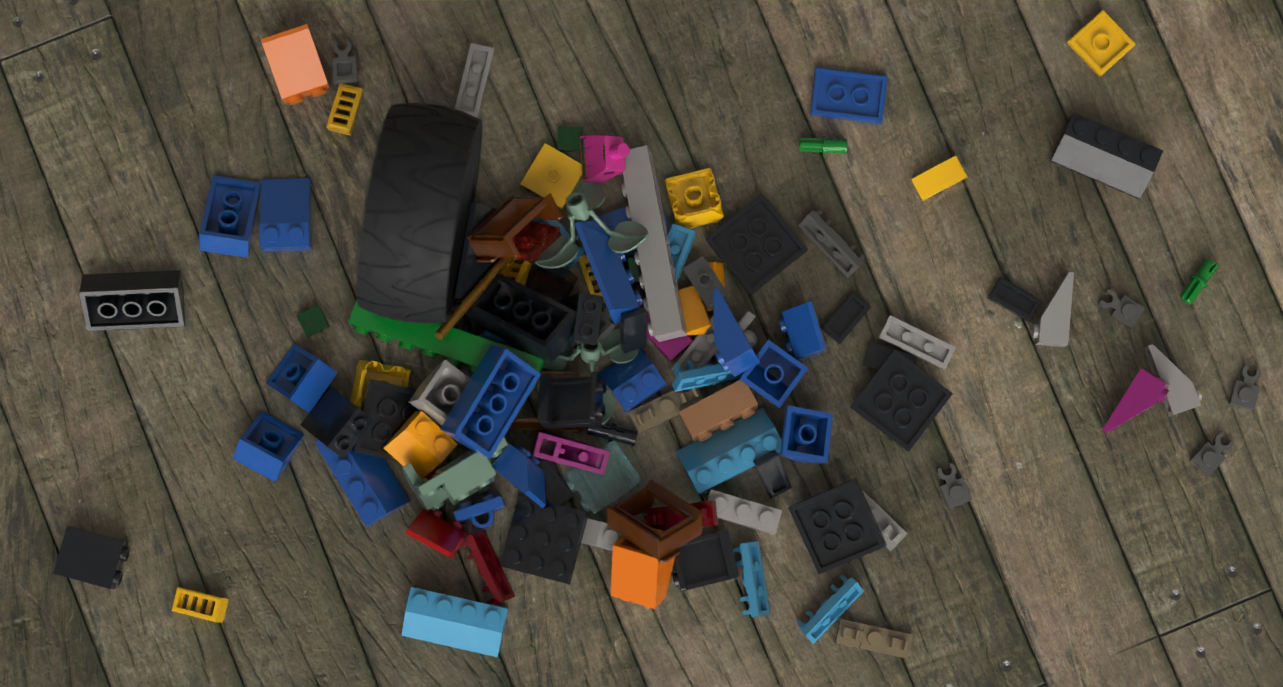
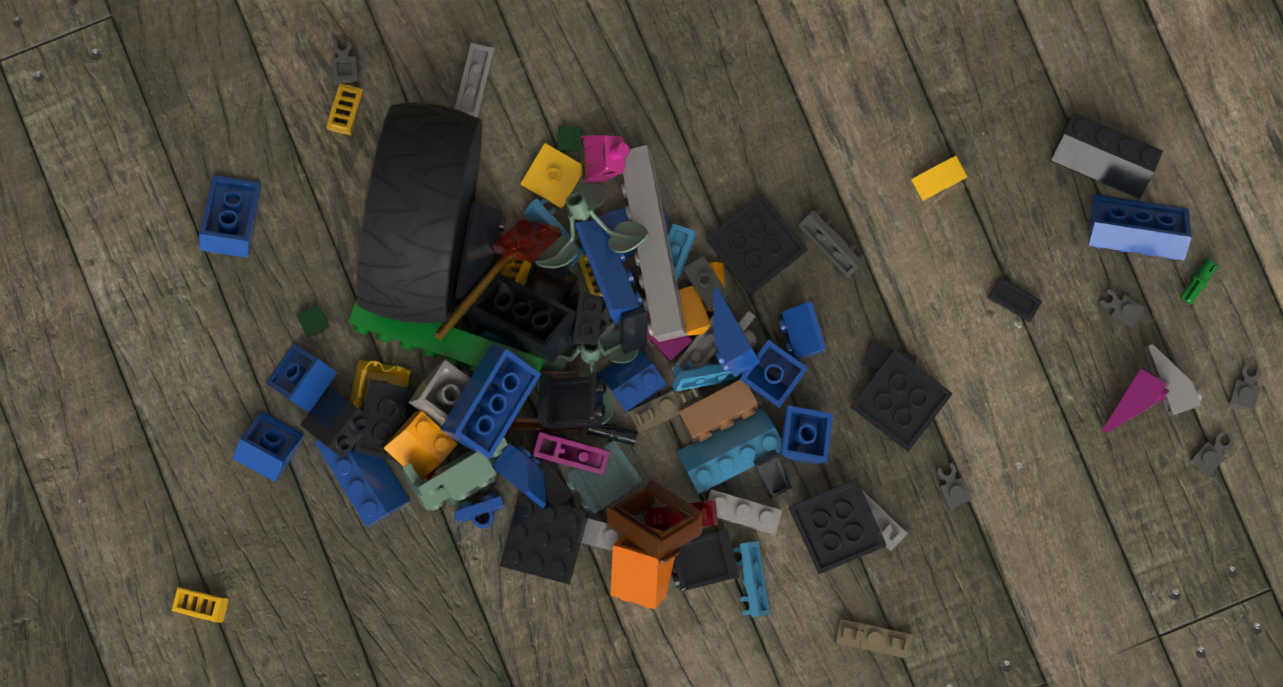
black panel [53,526,130,590] -> none
black slope [79,270,185,331] -> none
blue slope [259,178,312,252] -> none
orange slope [261,24,330,105] -> none
dark azure slope [401,587,509,657] -> none
red slope [405,509,467,559] -> none
dark red plate [461,530,515,605] -> none
reddish brown piece [467,193,564,262] -> none
dark green tile [627,257,640,286] -> none
yellow slope [665,168,724,229] -> none
dark azure plate [797,575,864,644] -> none
green axle [799,136,847,155] -> none
blue tile [810,67,888,125] -> none
black tile [821,292,871,345] -> none
light grey plate [879,315,956,370] -> none
light grey slope [1032,272,1074,347] -> none
yellow plate [1067,10,1136,78] -> none
none -> blue slope [1088,194,1192,260]

